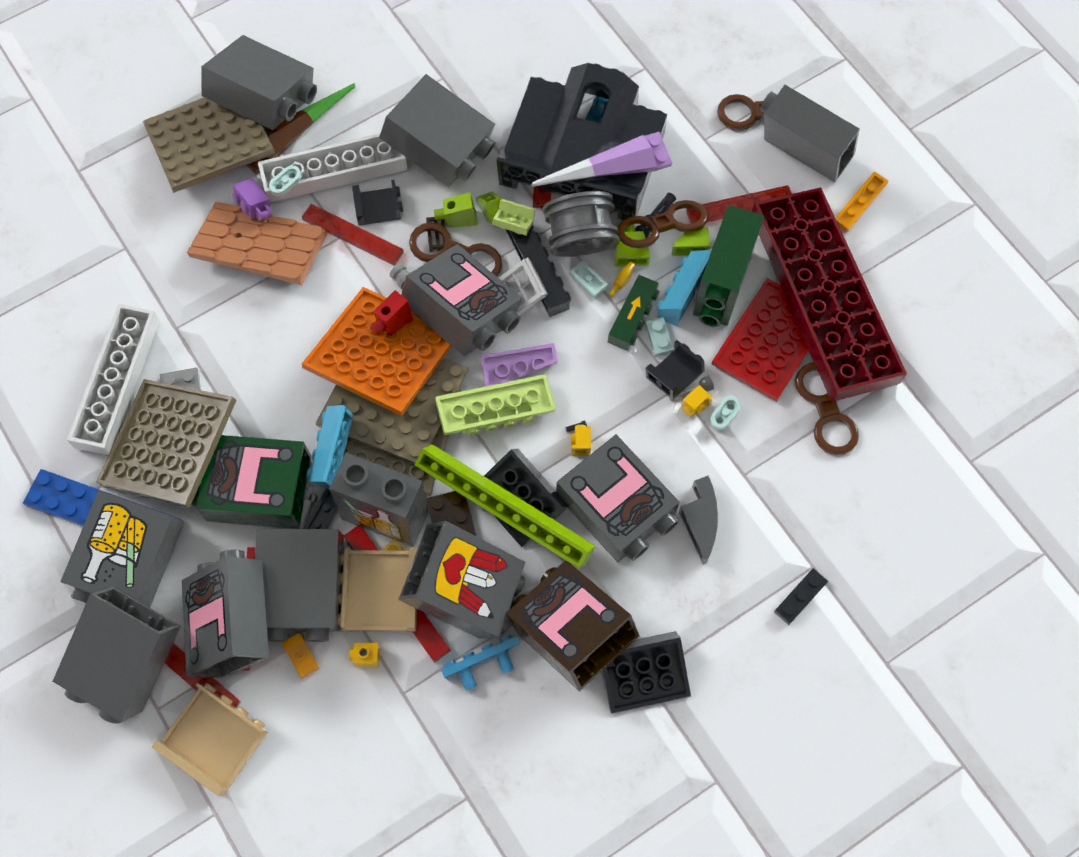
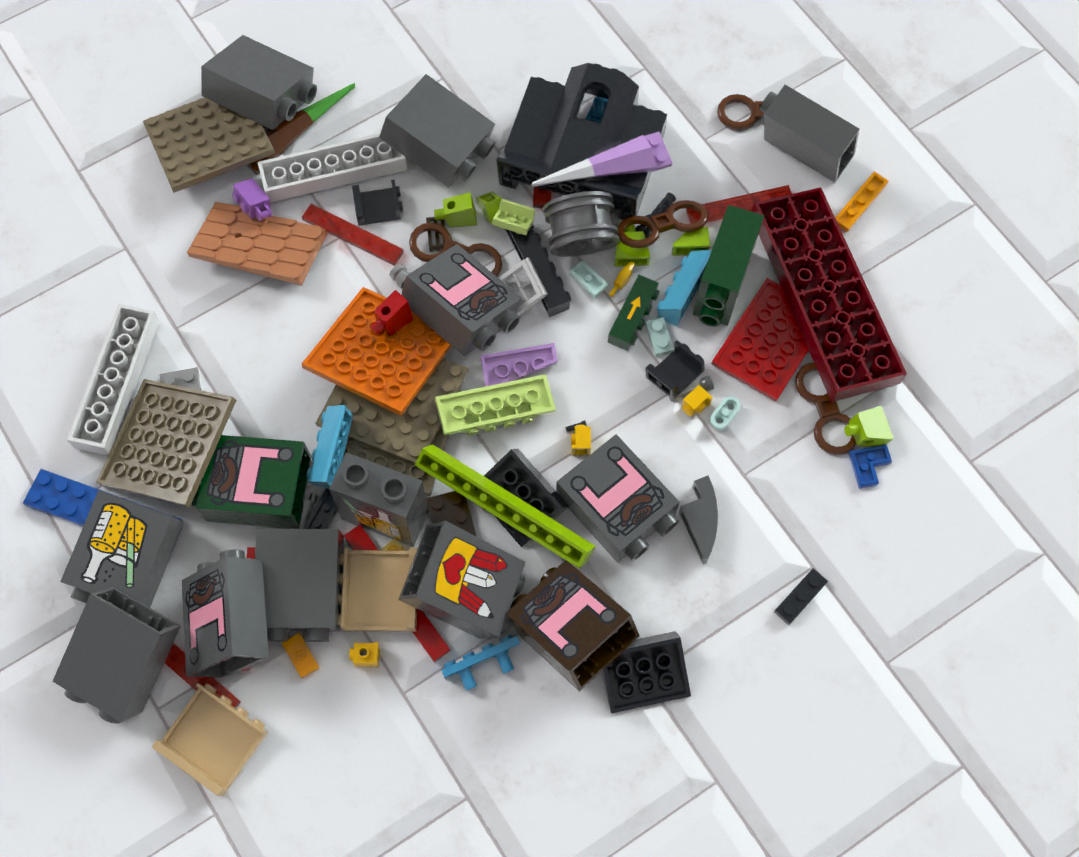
light aqua plate [269,166,302,196] -> none
none -> torso [844,406,894,447]
none -> blue tile [848,444,892,489]

